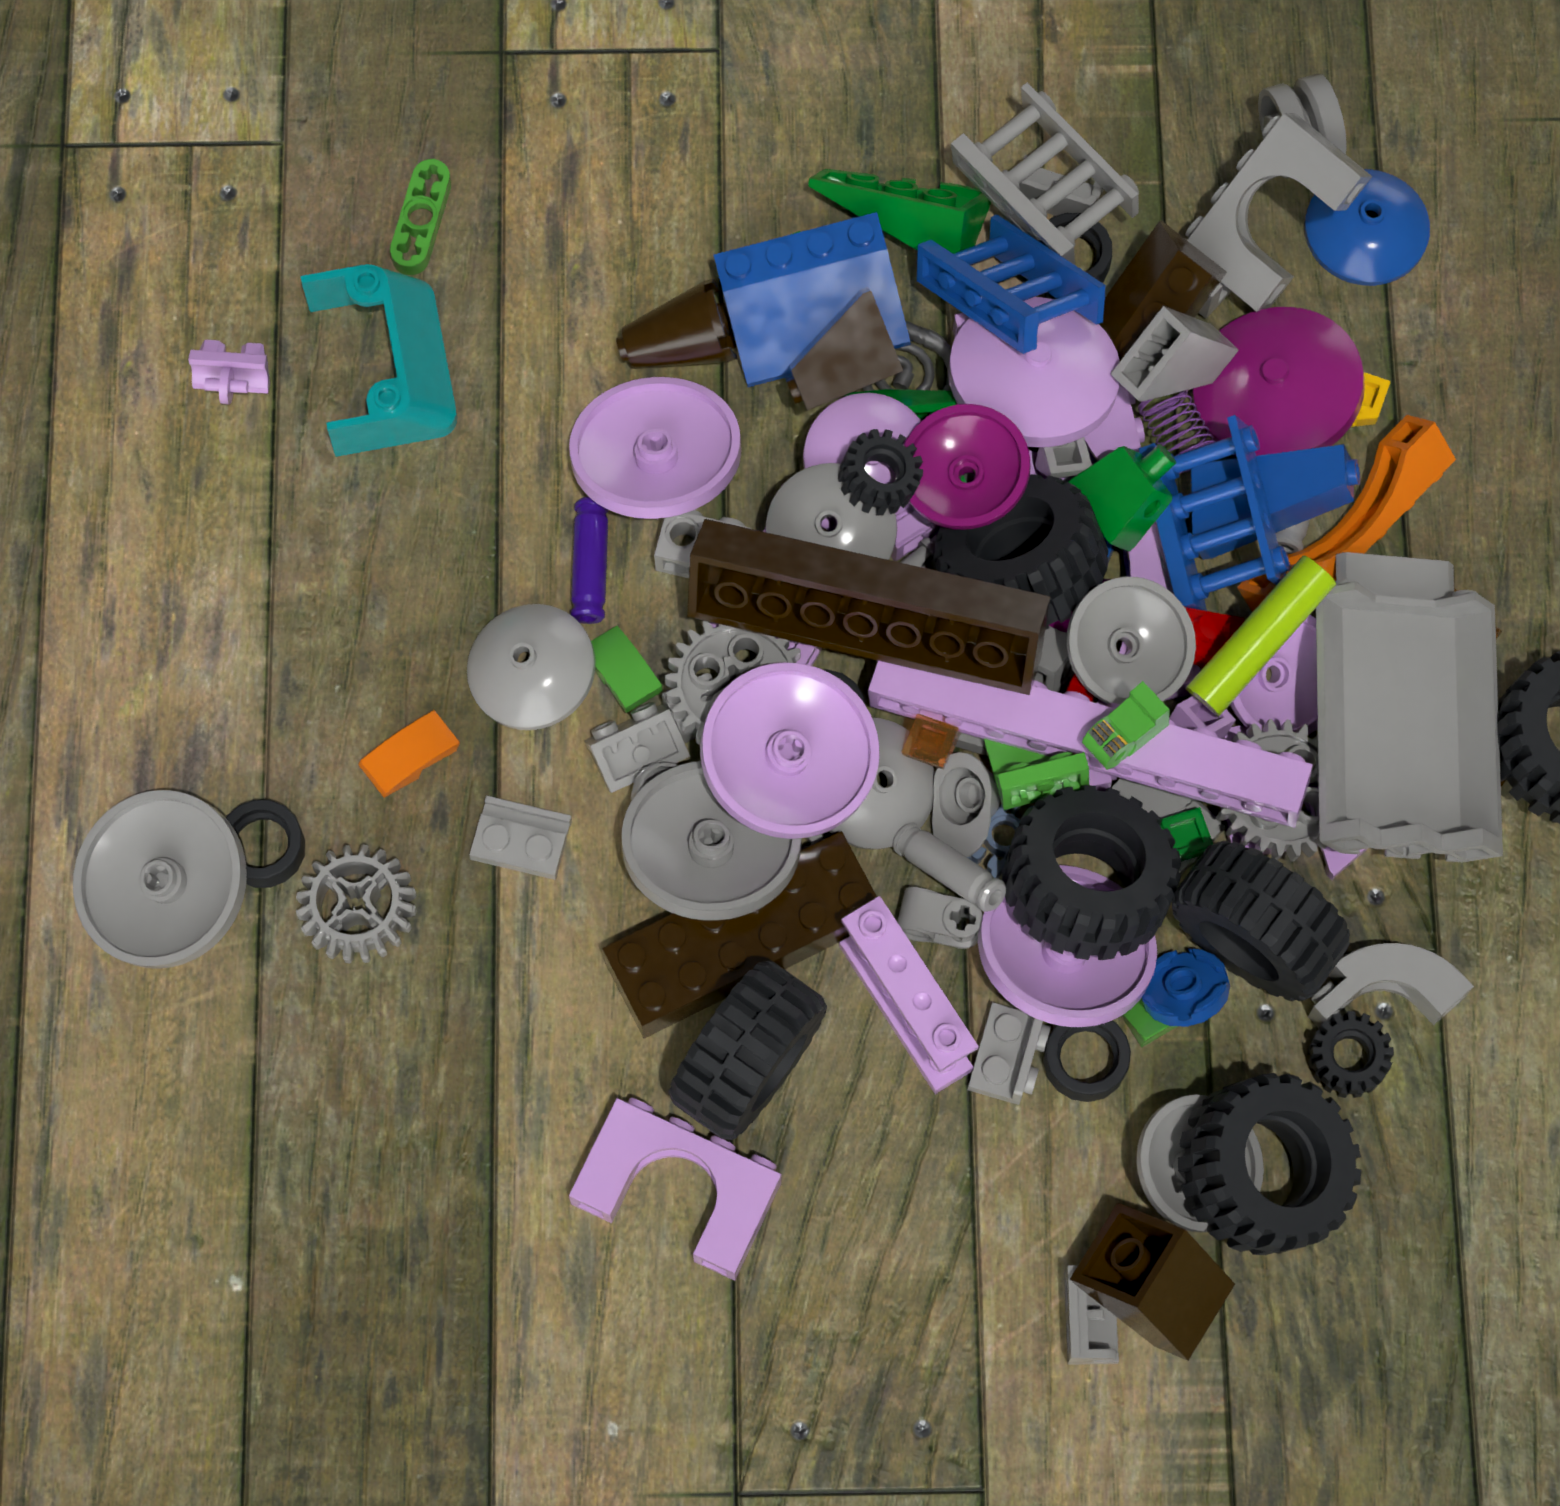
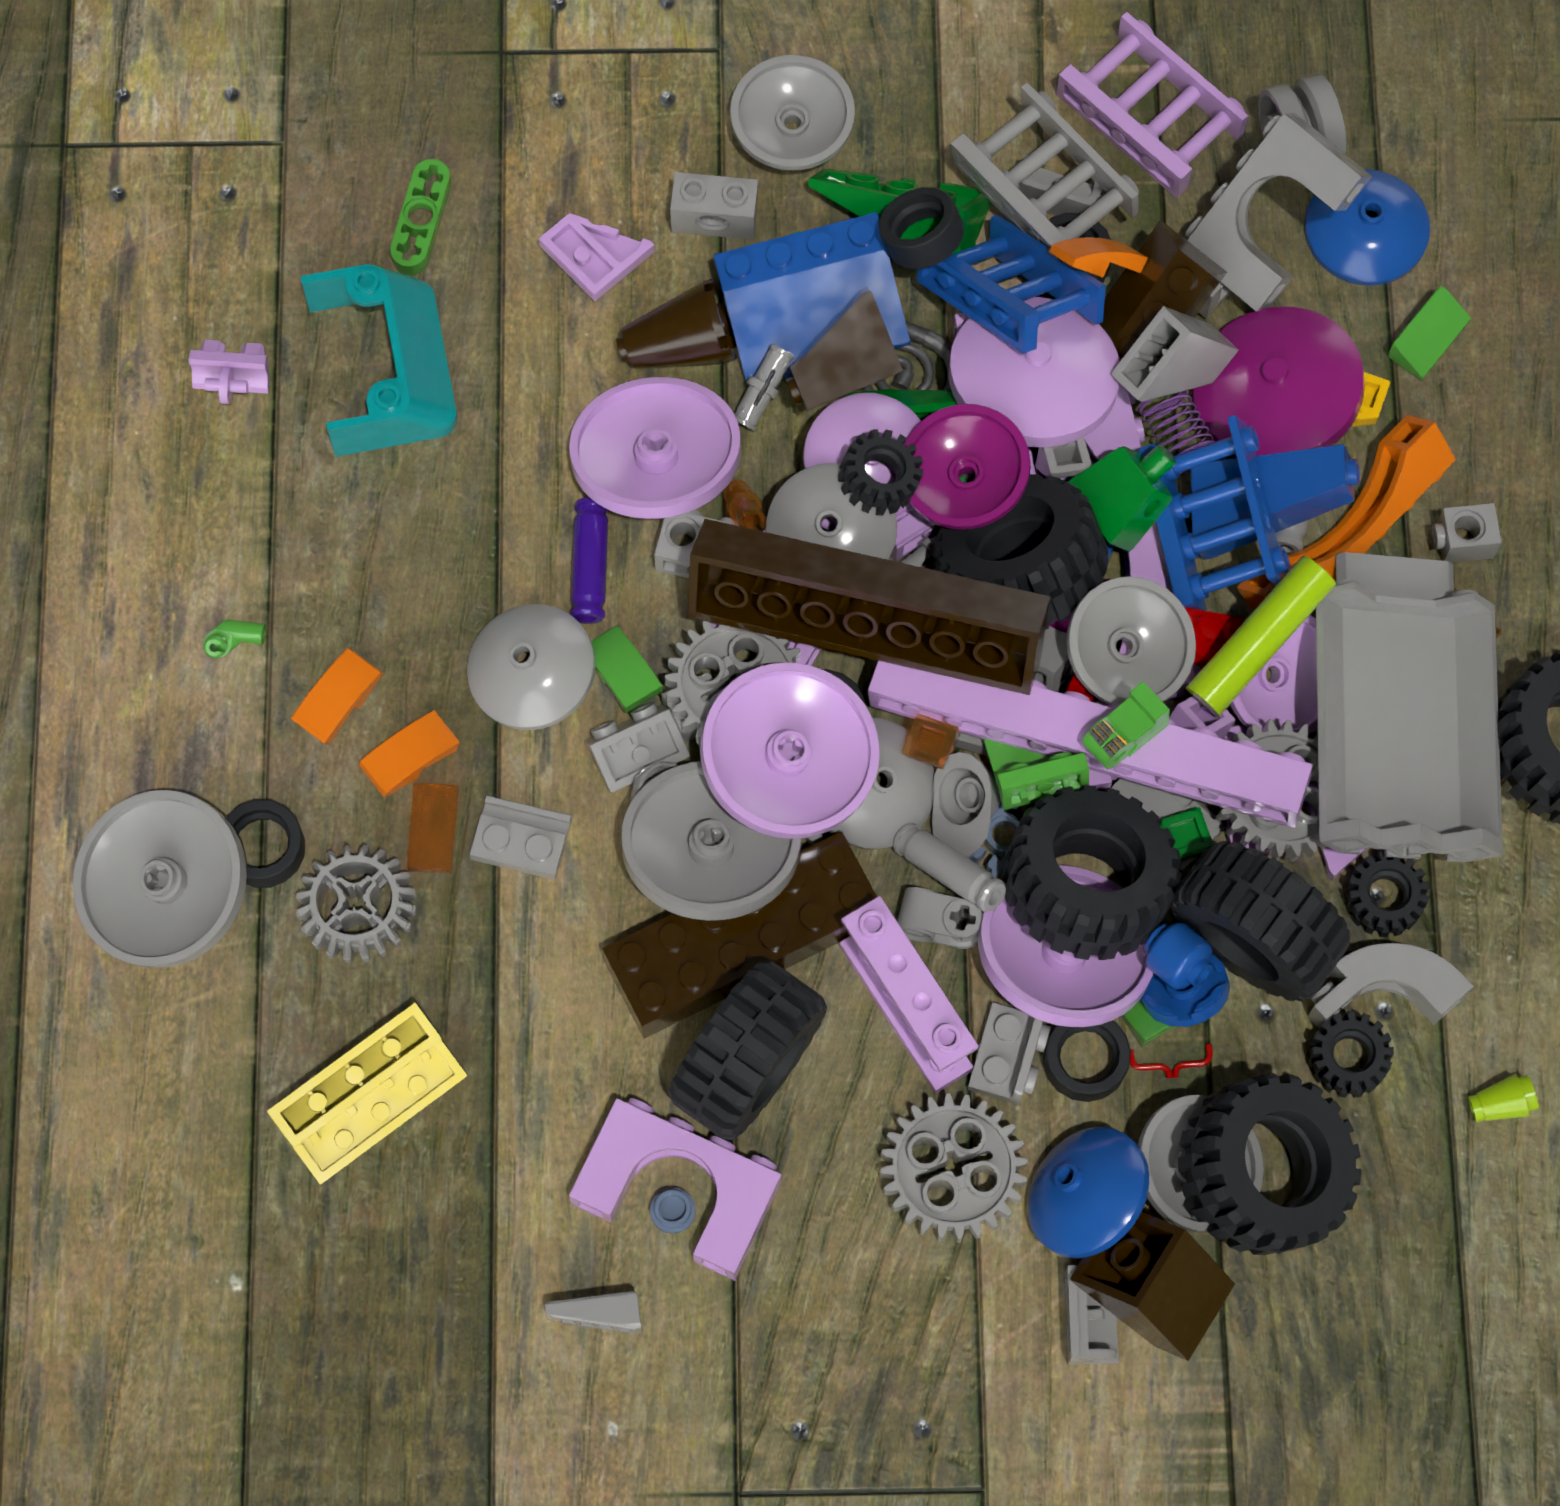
none -> bright green arm [203,619,266,658]
none -> light yellow brick [267,1003,467,1185]
none -> orange slope [291,648,383,744]
none -> clear orange tile [407,783,459,874]
none -> lavender wing [538,213,655,301]
none -> light grey slope [545,1291,642,1334]
none -> sand blue plate [650,1188,696,1234]
none -> light grey brick [670,172,758,240]
none -> clear orange pin [723,480,766,531]
none -> light grey dish [730,55,855,170]
none -> light grey pin [734,344,795,431]
none -> black tyre [879,187,964,269]
none -> light grey gear [880,1093,1028,1243]
none -> blue dish [1027,1127,1149,1258]
none -> orange slope [1049,237,1148,278]
none -> lavender fence [1056,12,1249,198]
none -> red piece [1130,1044,1213,1078]
none -> blue head [1144,923,1212,989]
none -> black tyre [1344,851,1430,937]
none -> bright green slope [1387,285,1471,381]
none -> light grey brick [1432,503,1502,563]
none -> lime cone [1468,1073,1539,1123]

